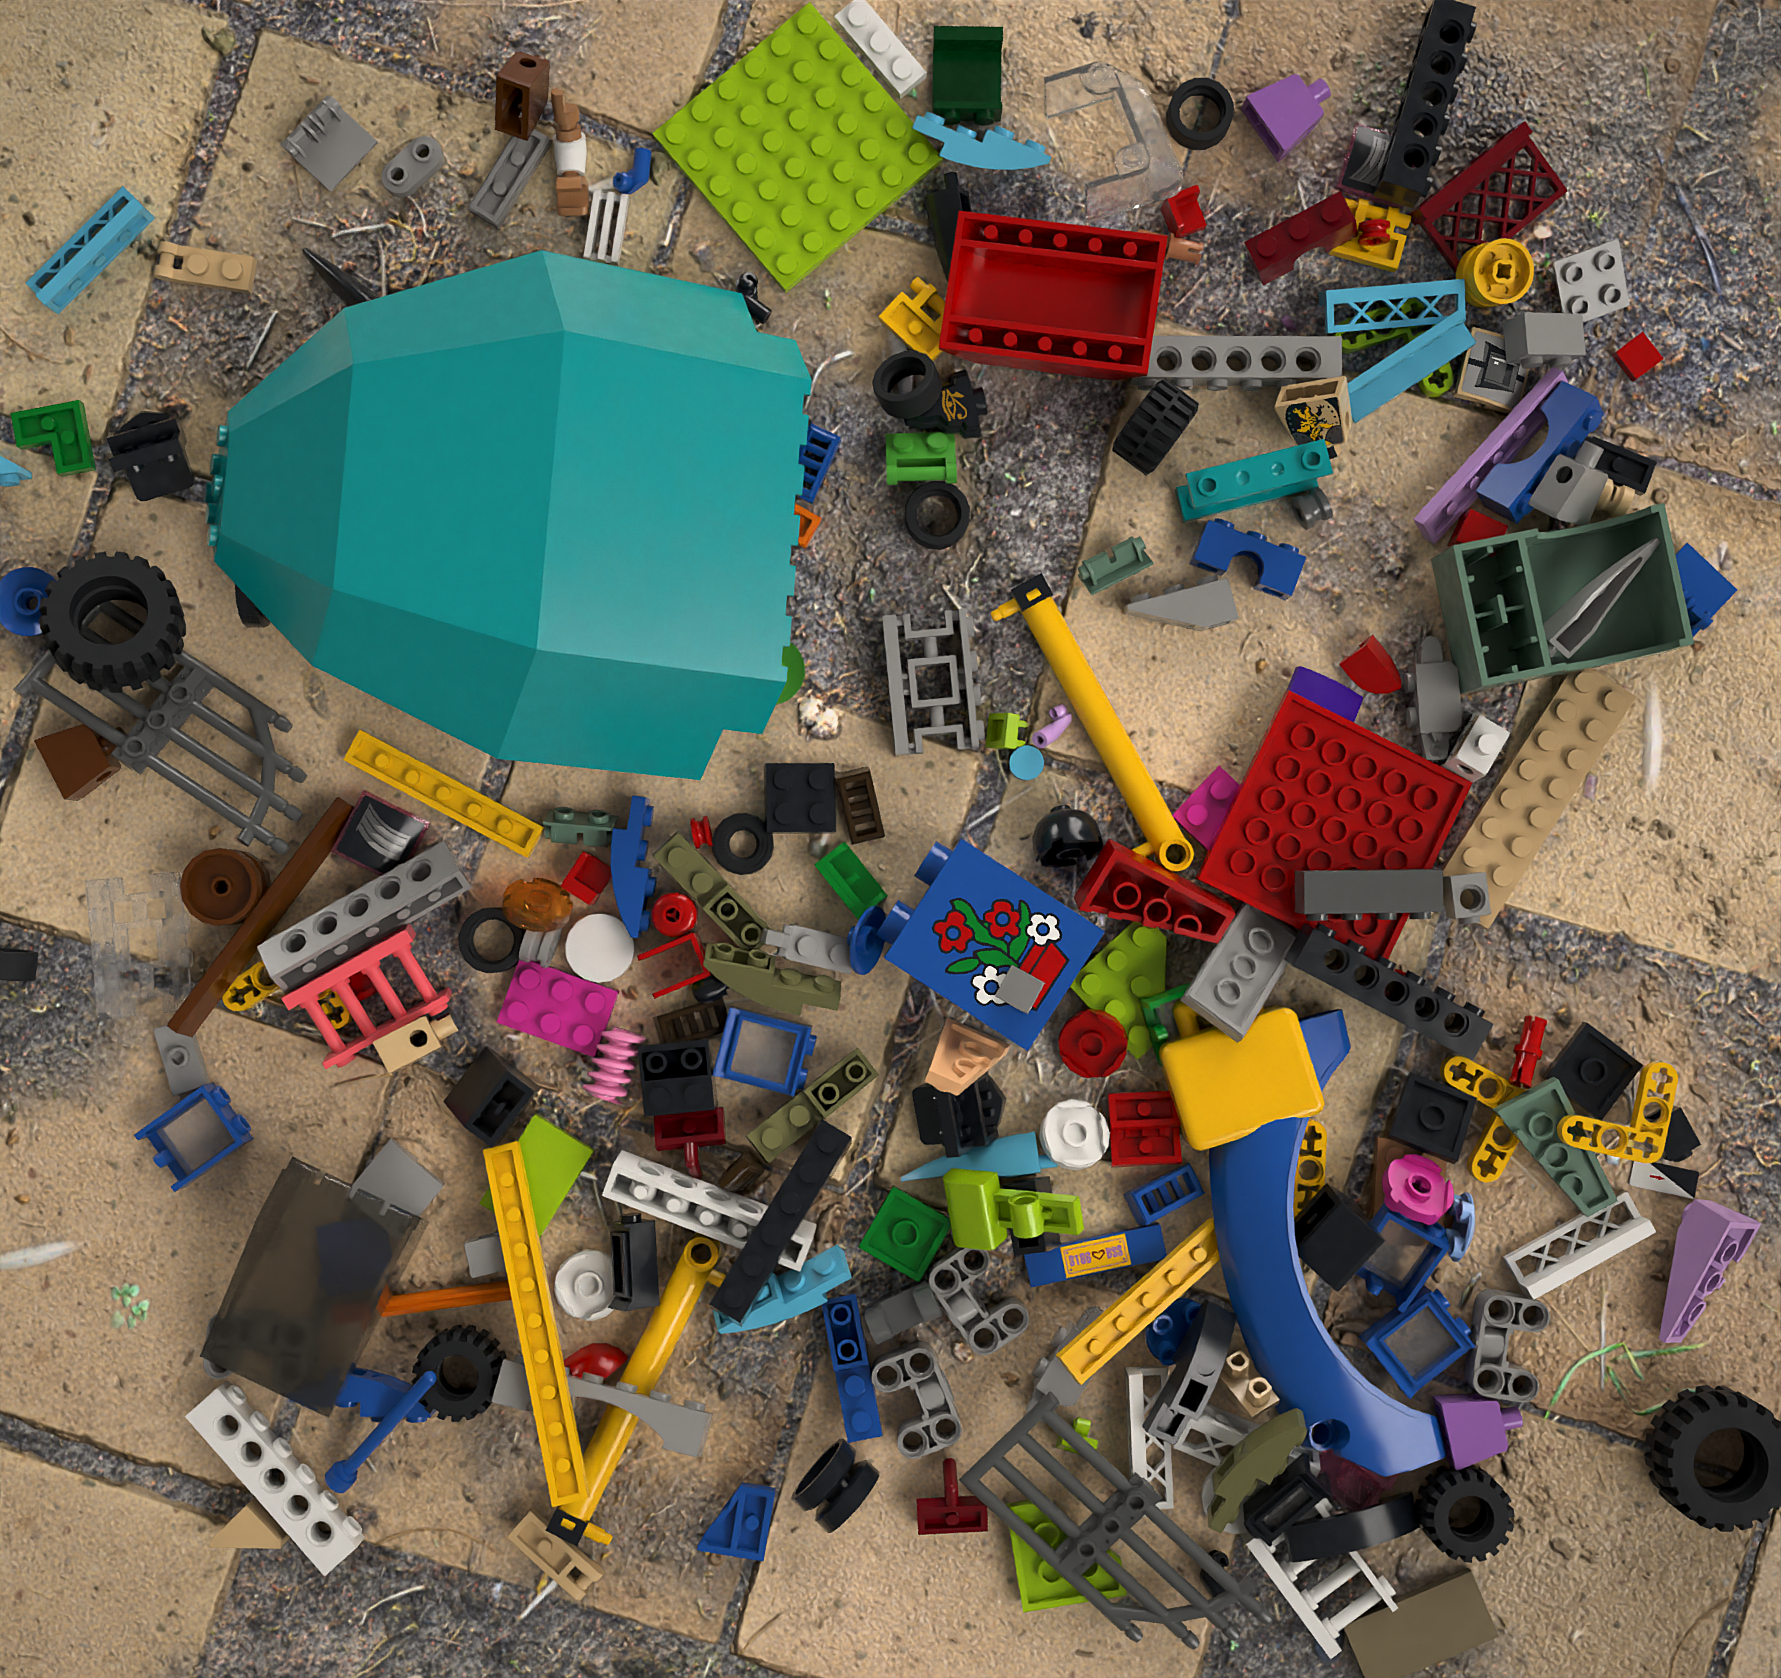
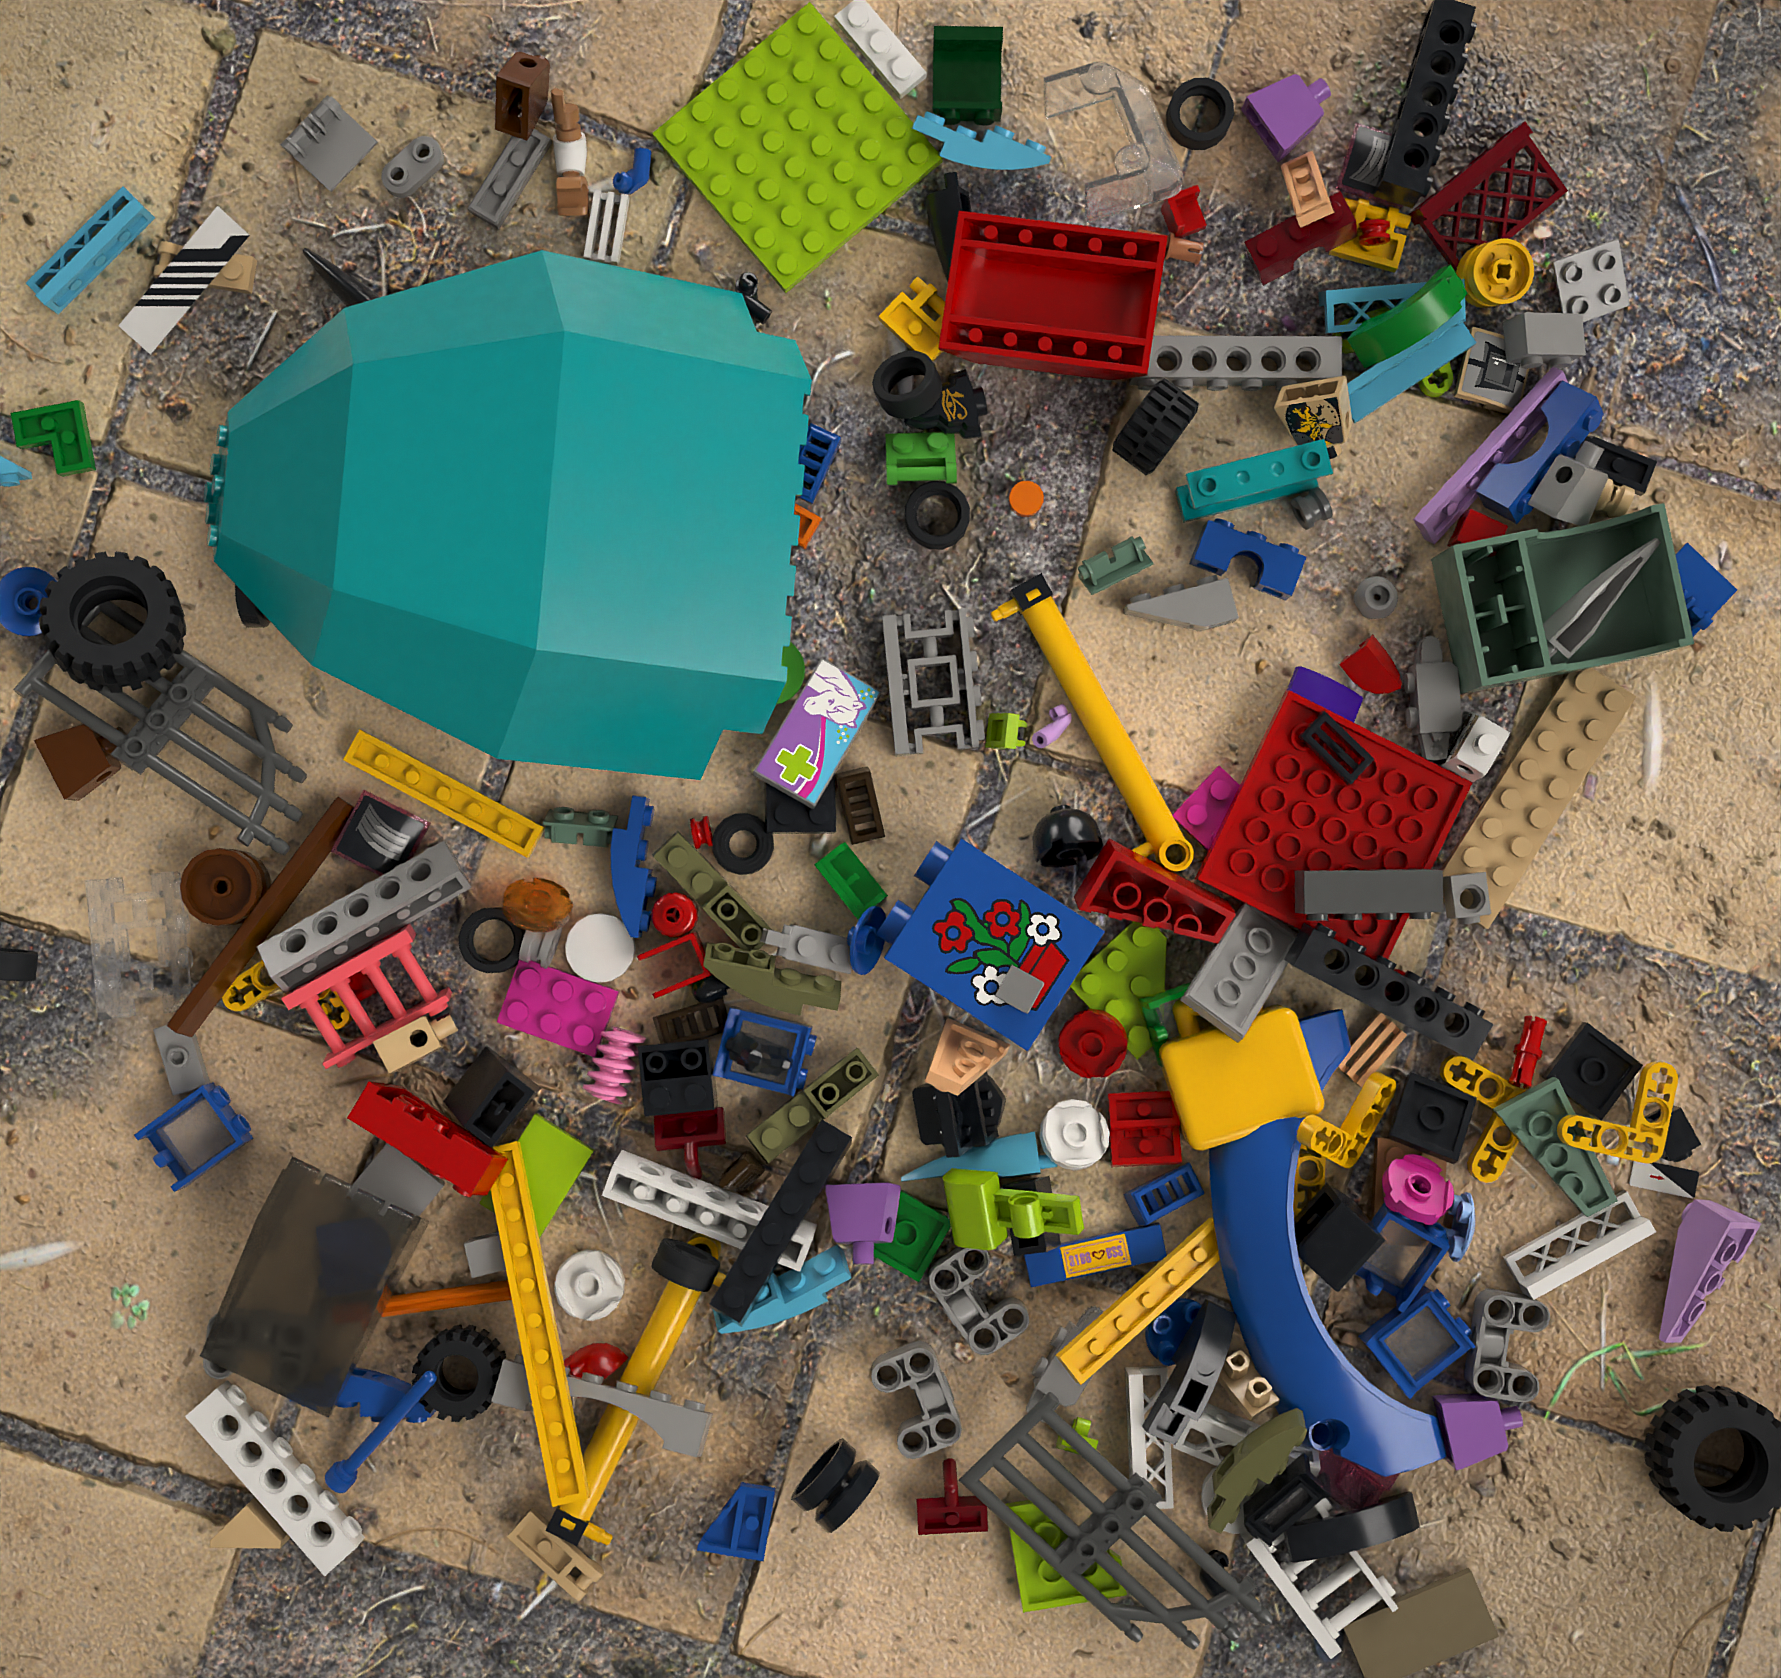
black piece [106,411,195,501] -> none
red panel [560,851,612,905] -> none
black window [607,1213,660,1311] -> none
blue slope [822,1294,883,1443] -> none
dark grey piece [864,1278,942,1345] -> none
medium azure tile [1009,745,1044,781] -> none
black tyre [1415,1465,1515,1563] -> none
red tile [1612,332,1664,382] -> none
none -> white sticker [118,206,250,355]
none -> red wedge [347,1081,508,1198]
none -> black tyre [651,1238,720,1292]
none -> black rock [725,1031,793,1076]
none -> tile [753,658,882,809]
none -> medium lavender torso [826,1183,901,1265]
none -> orange tile [1009,481,1044,517]
none -> light nougat tile [1280,151,1334,228]
none -> yellow beam [1297,1071,1396,1168]
none -> black tile [1298,711,1374,785]
none -> light nougat tile [1338,1011,1407,1087]
none -> green arch [1347,264,1468,368]
none -> light grey plate [1354,576,1398,619]

